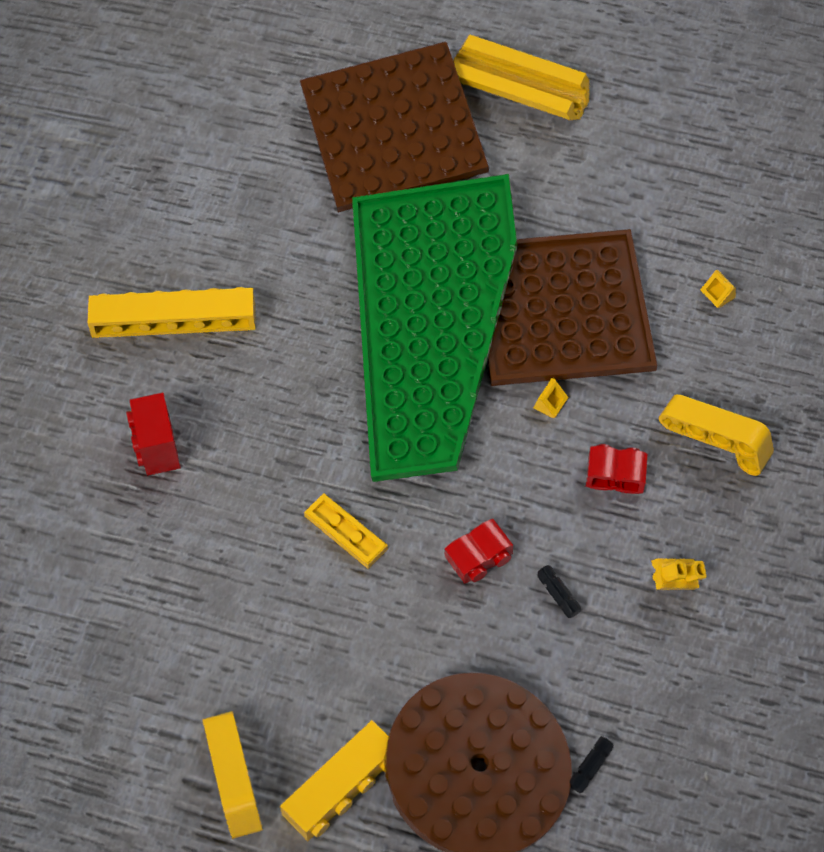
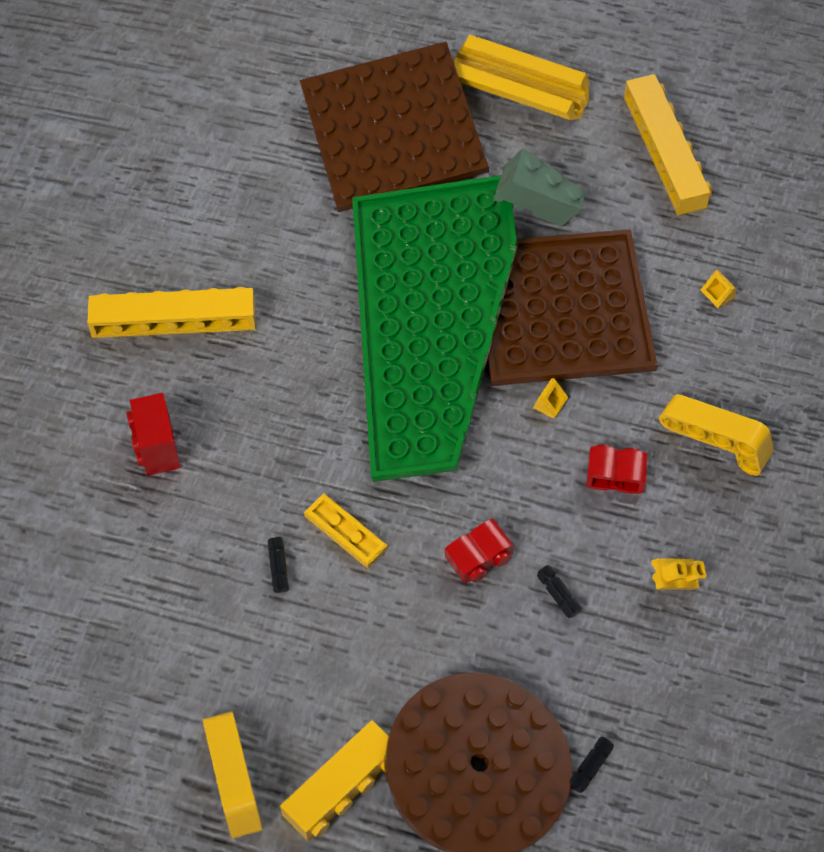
none -> black axle [267,537,289,593]
none -> sand green wedge [493,148,586,227]
none -> yellow brick [624,74,712,215]

